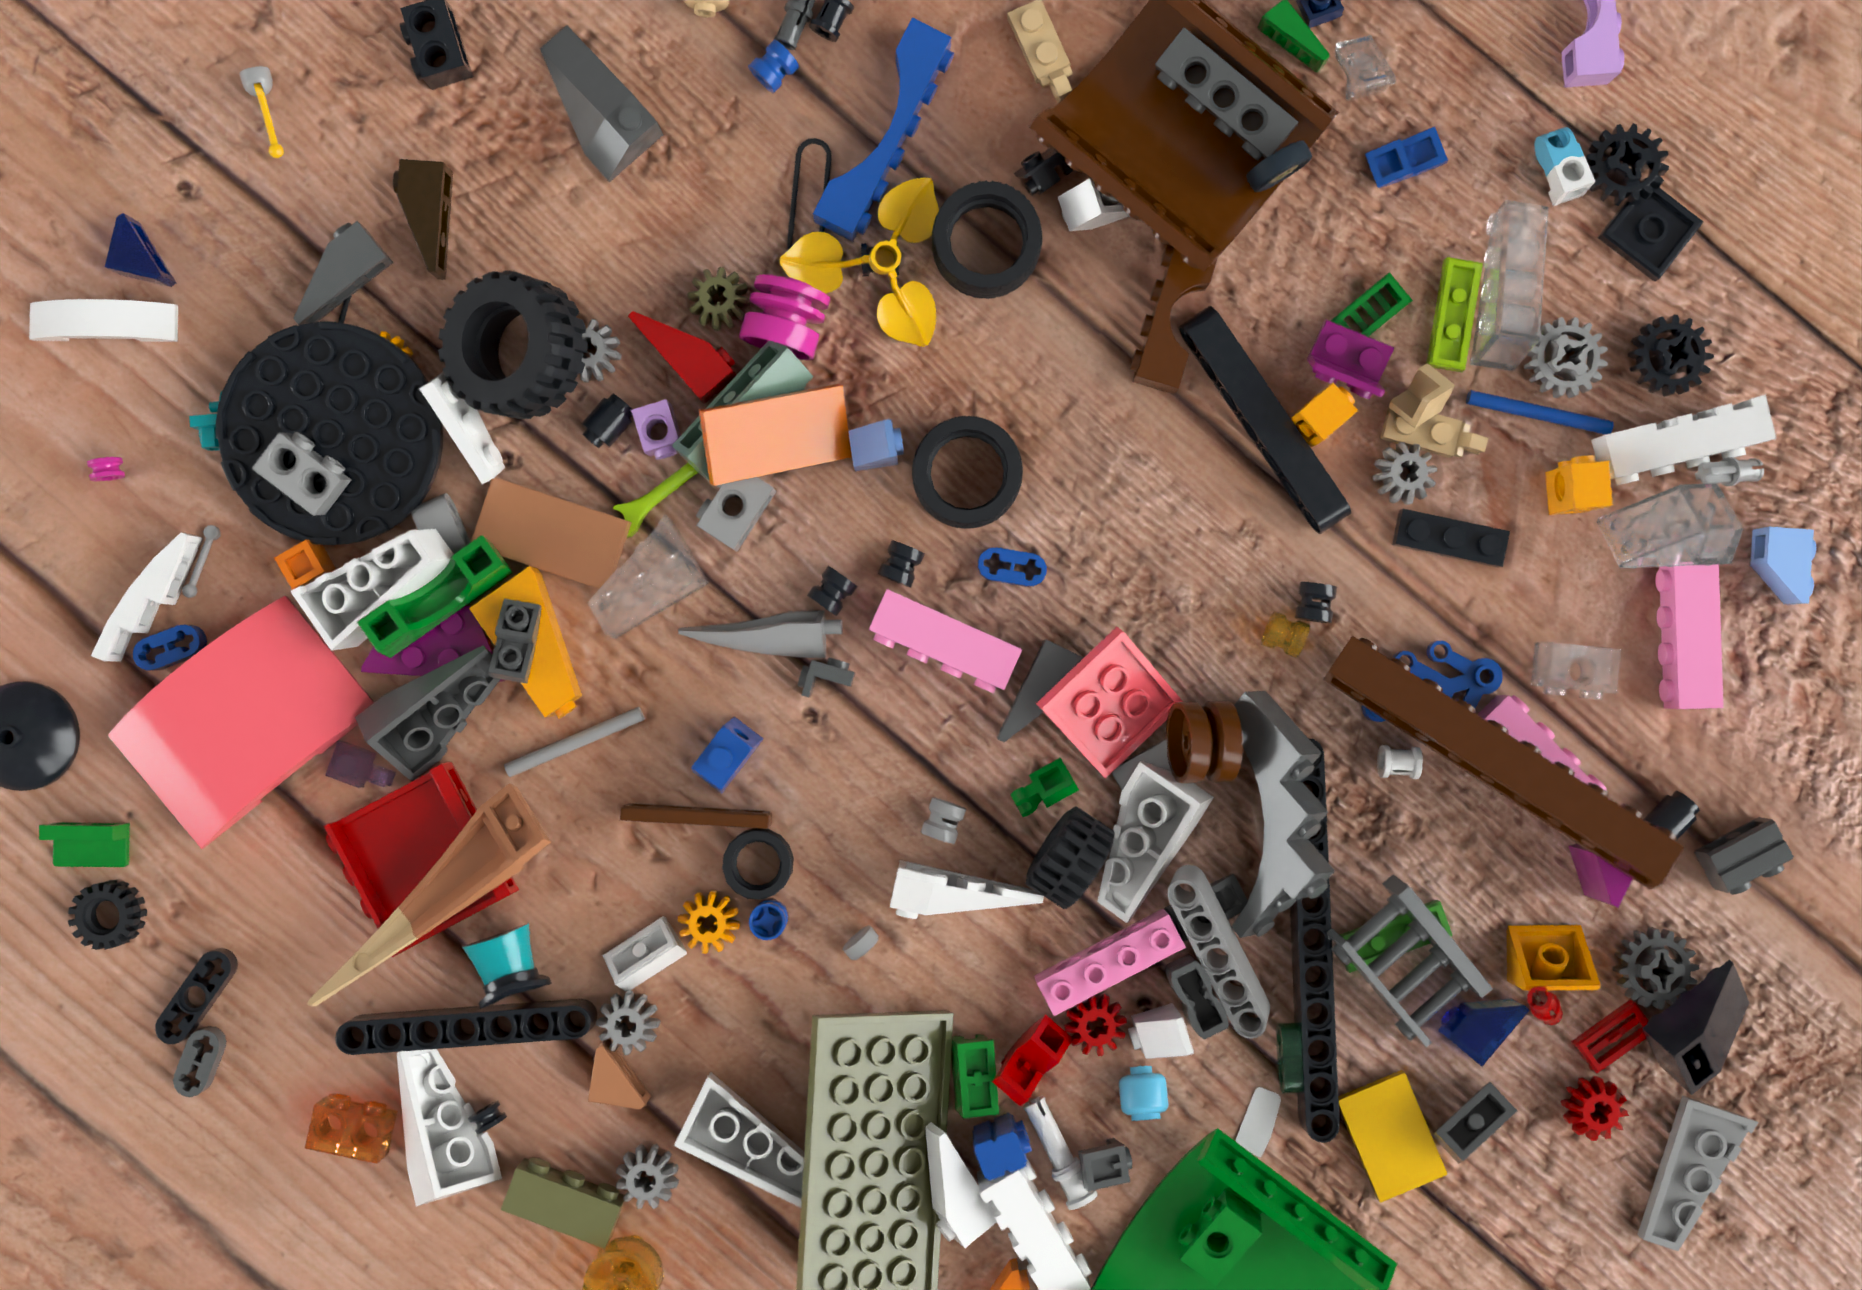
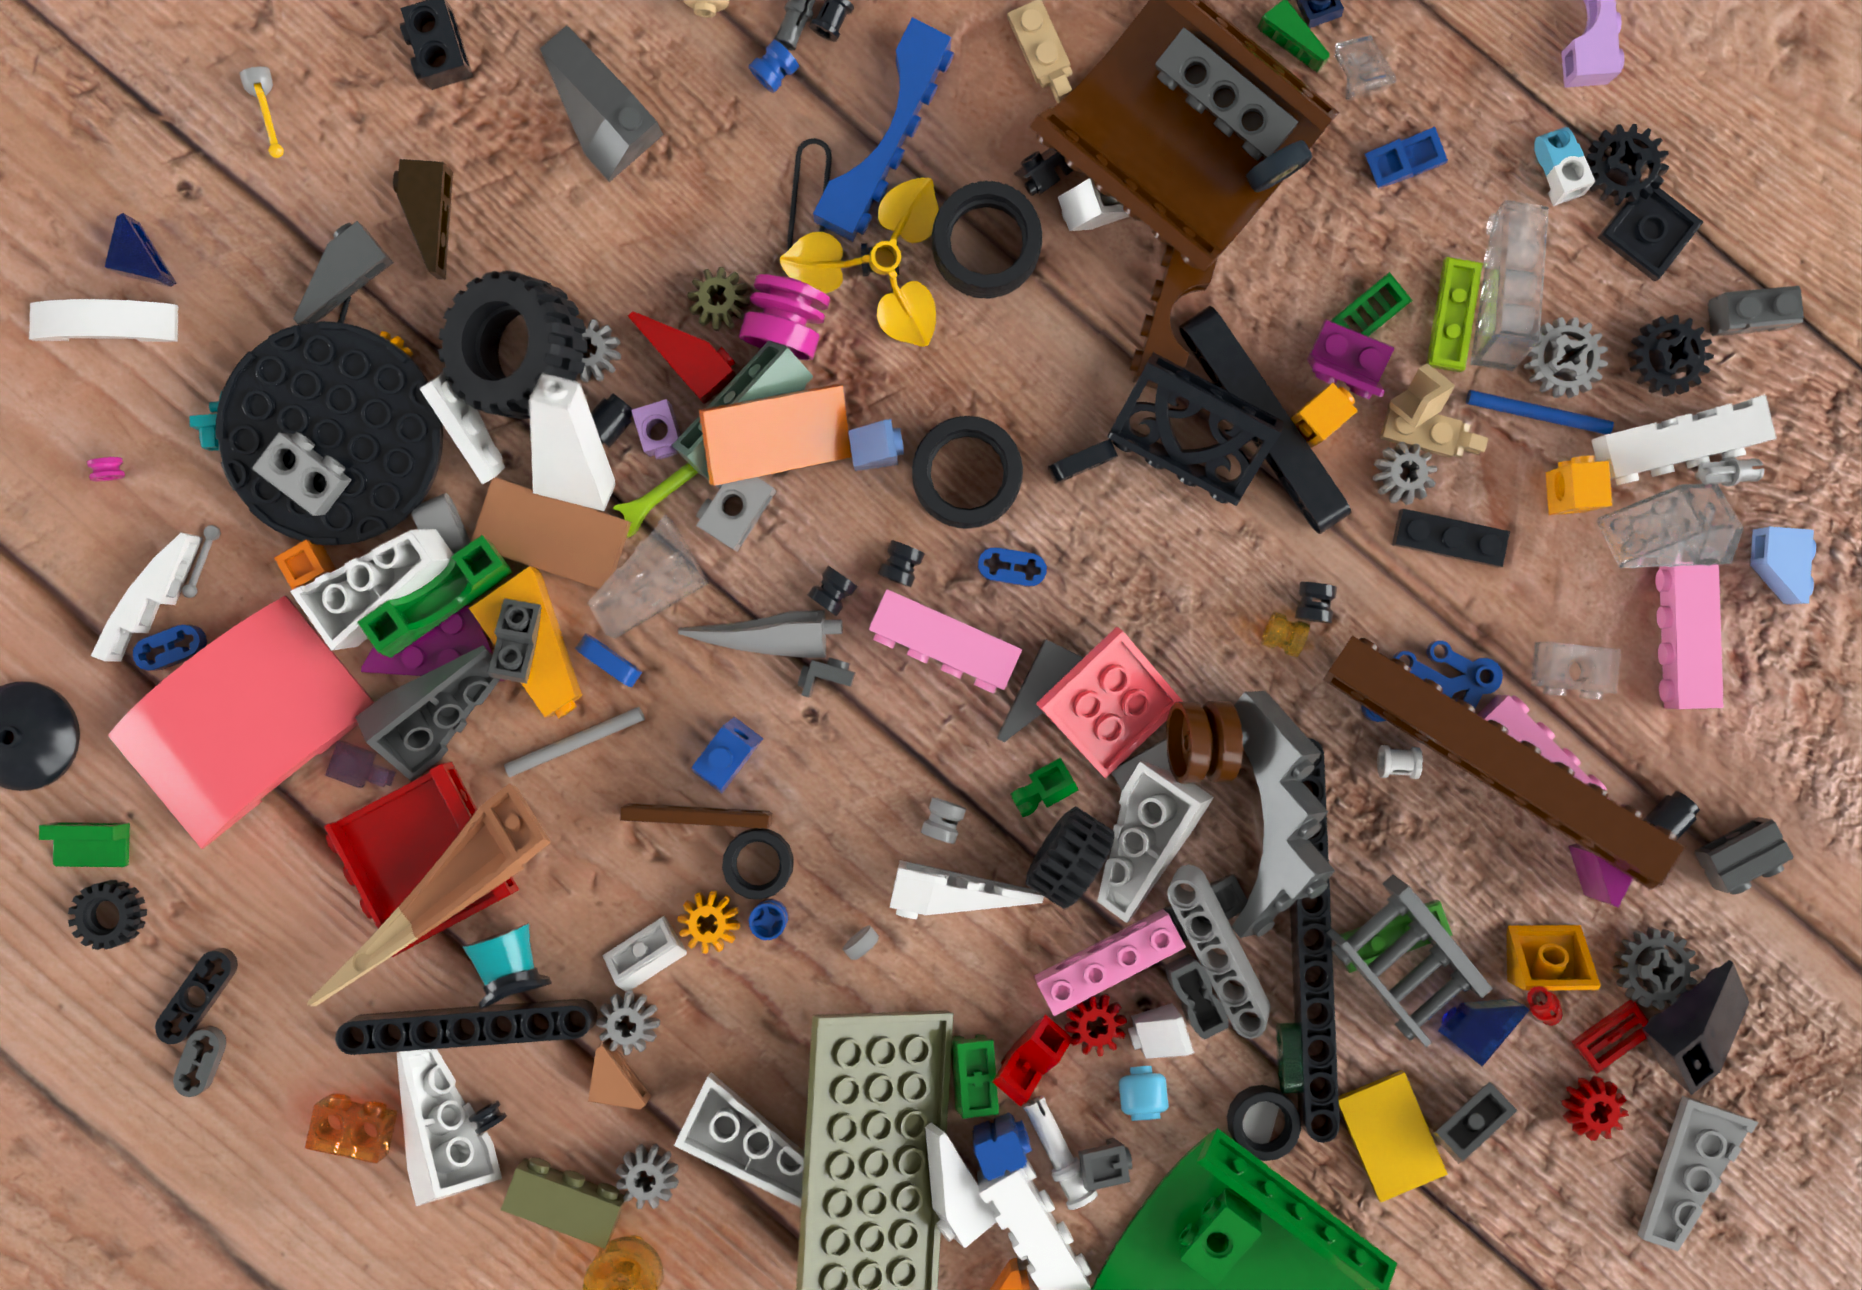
none -> white slope [530,374,615,511]
none -> blue beam [575,633,642,688]
none -> black beam [1048,439,1118,484]
none -> black fence [1107,352,1284,506]
none -> black tyre [1227,1085,1301,1161]
none -> dark grey brick [1708,286,1804,336]

